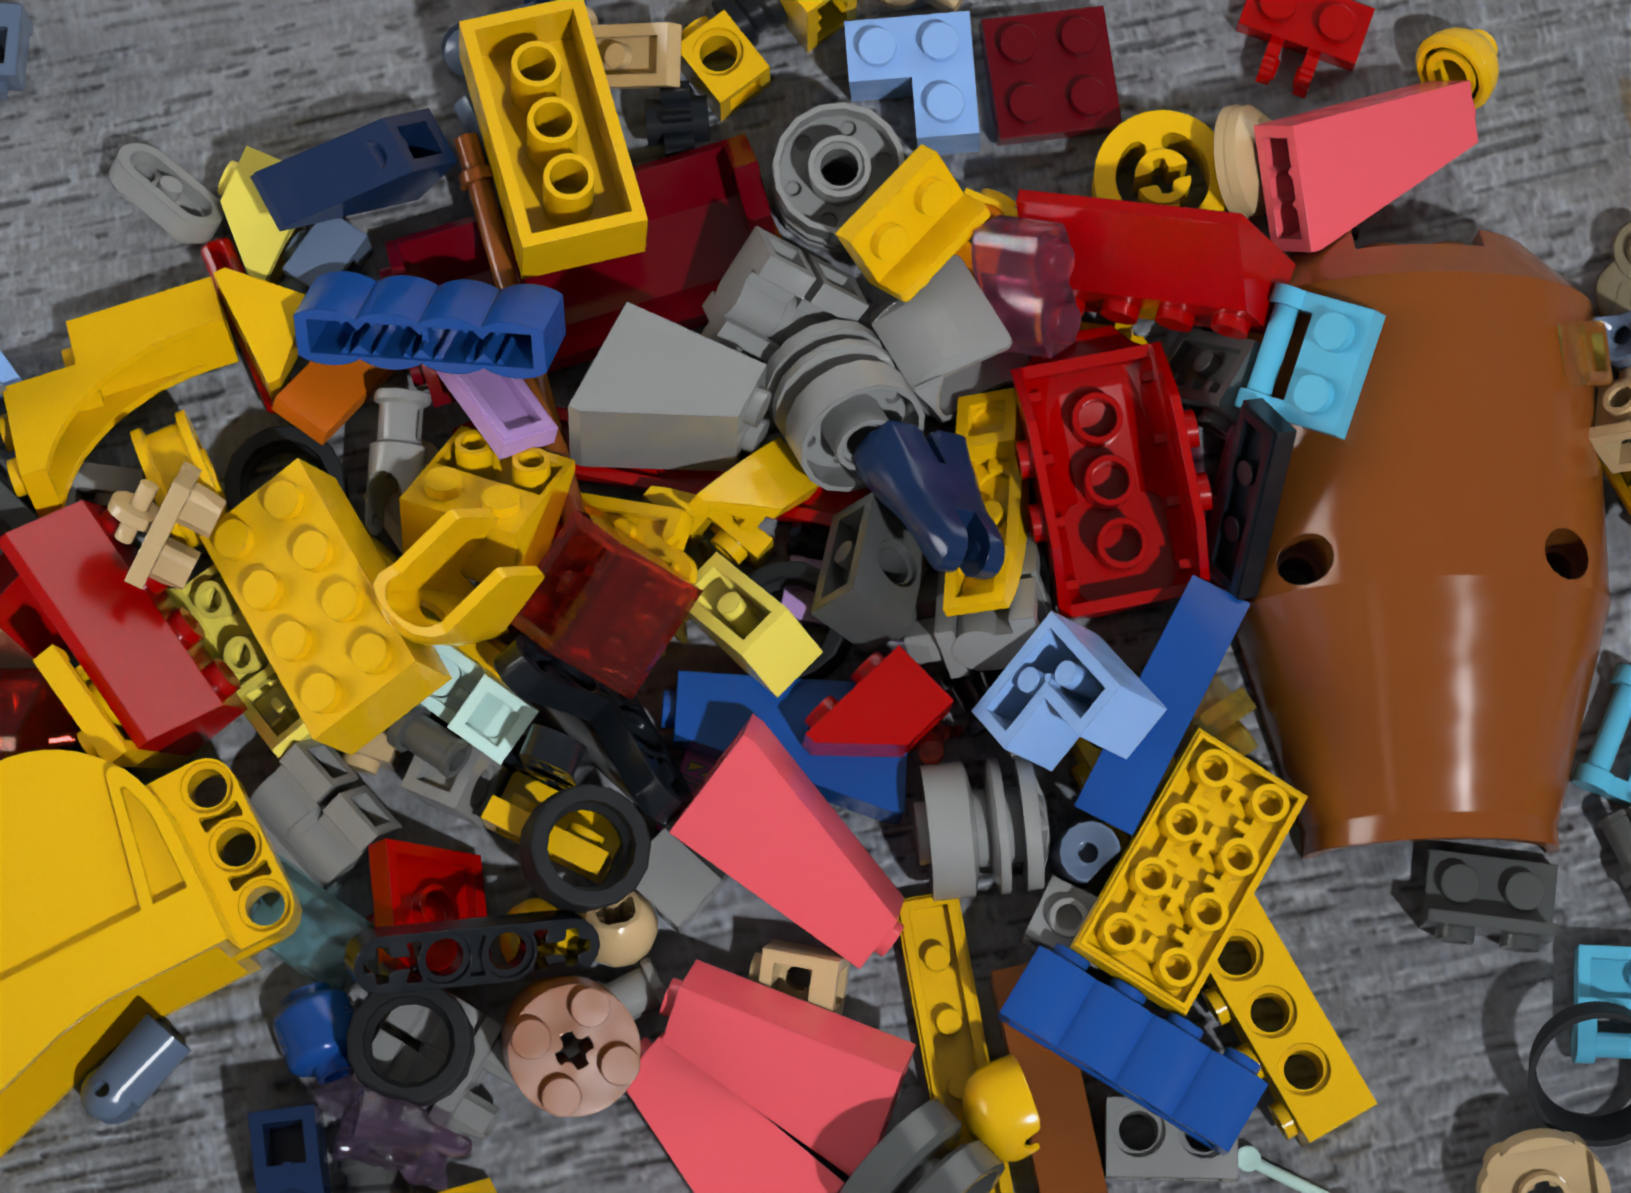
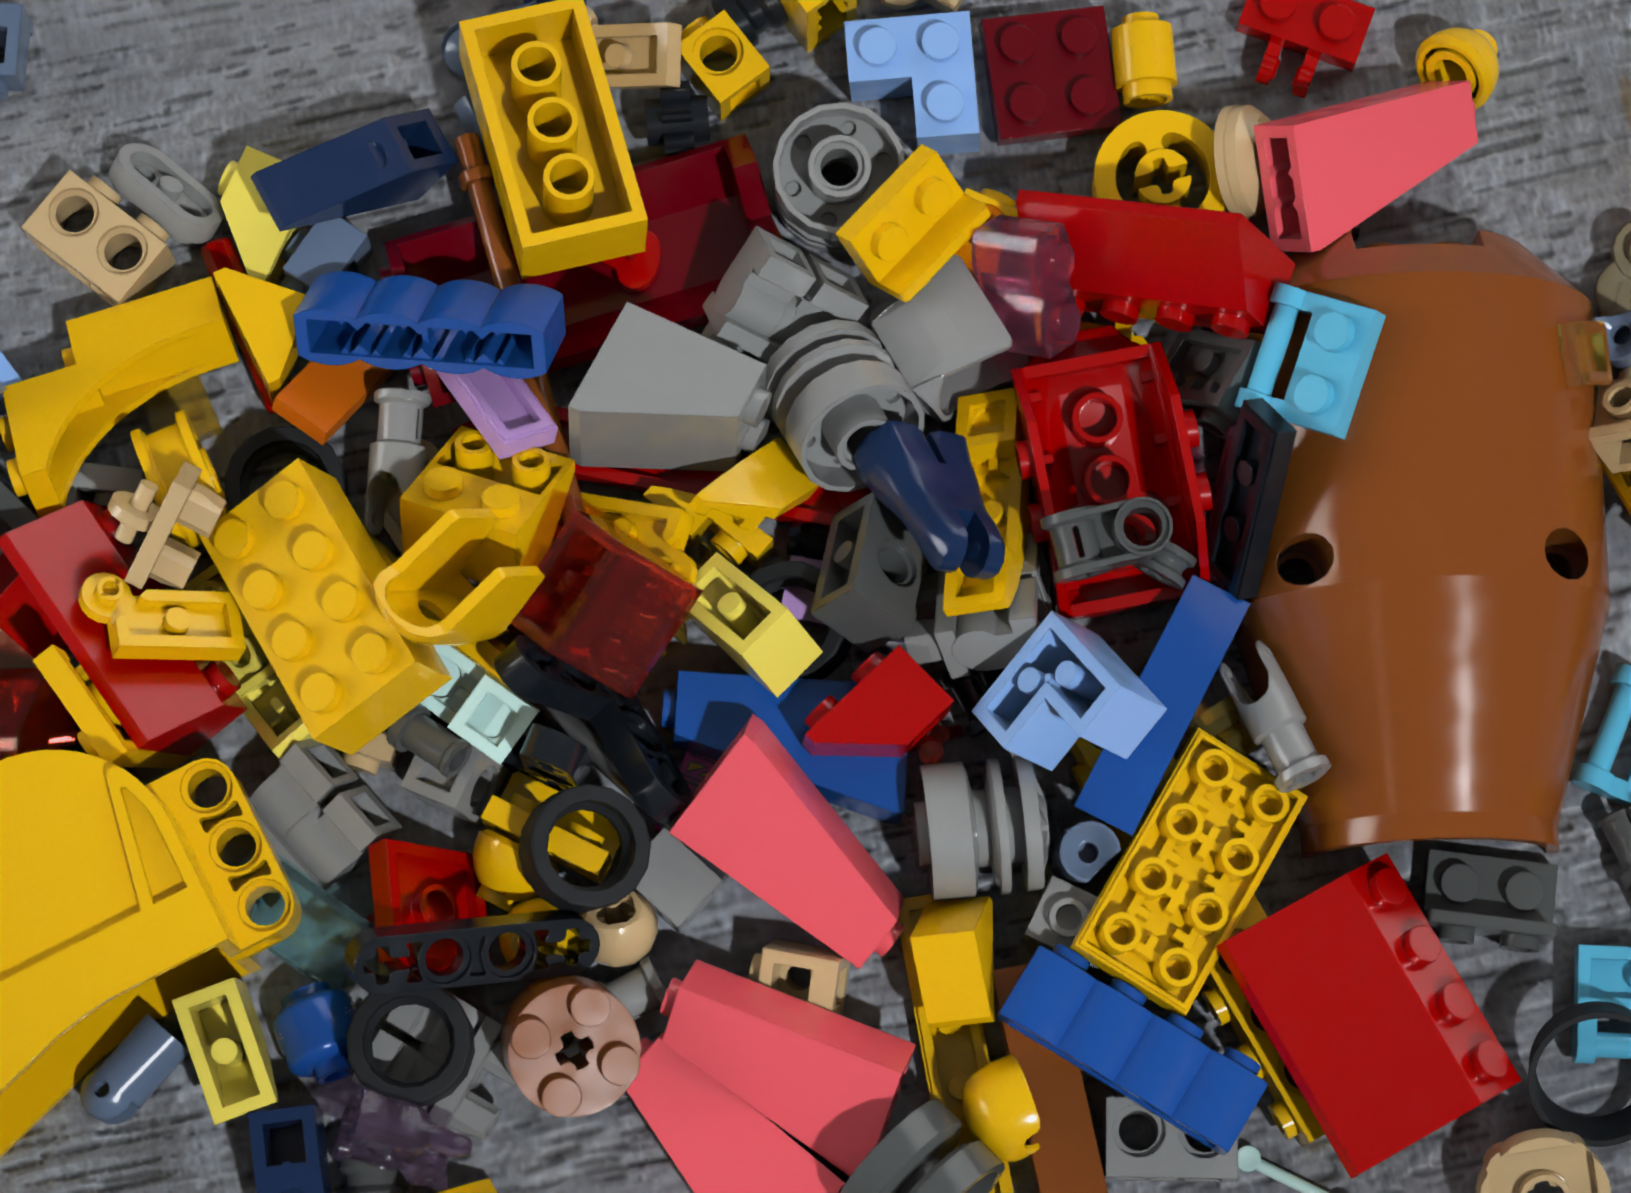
none -> tan brick [21,170,176,307]
none -> yellow hinge [78,572,246,661]
none -> clear yellow tile [142,375,223,441]
none -> light yellow slope [171,977,279,1125]
none -> yellow brick [472,828,560,912]
none -> red piece [601,230,661,293]
none -> yellow slope [910,896,994,1028]
none -> dark grey piece [1040,497,1173,584]
none -> yellow brick [1110,12,1178,109]
none -> dark grey bush [1133,533,1197,590]
none -> red slope [1216,853,1522,1179]
none -> light grey piece [1219,640,1332,793]

